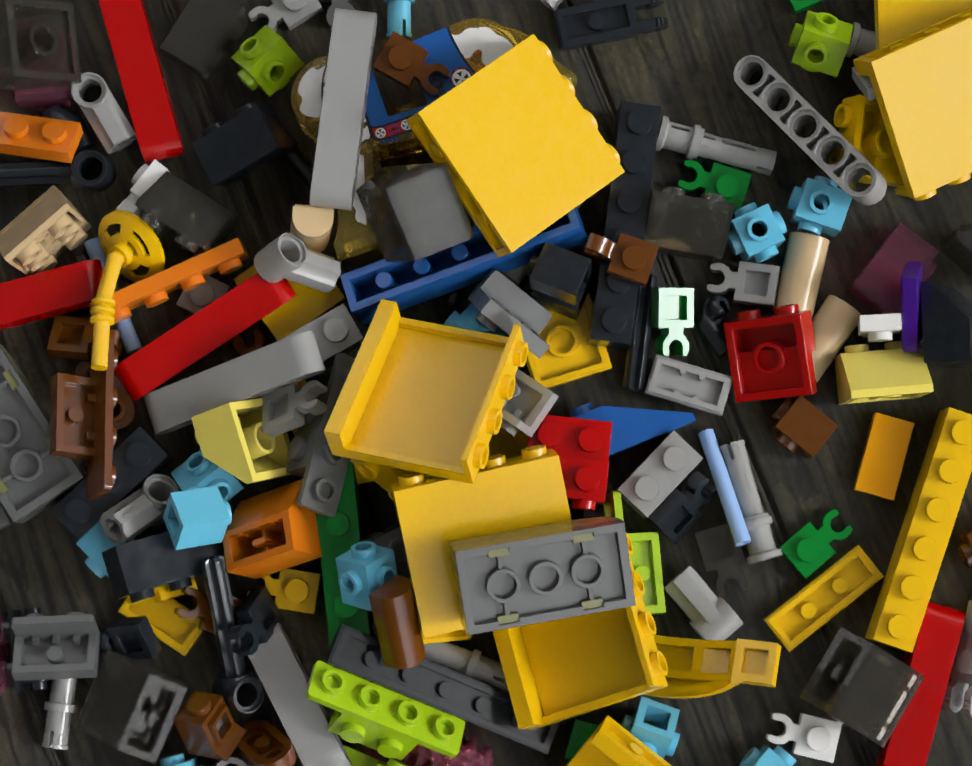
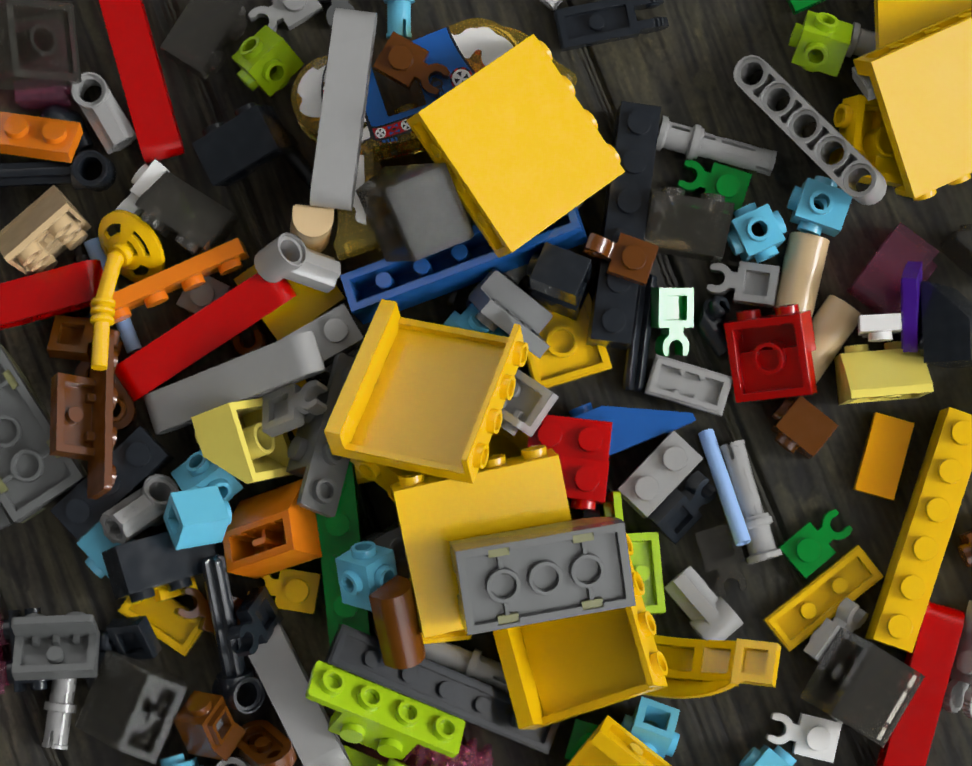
none -> light grey plate [803,597,869,673]

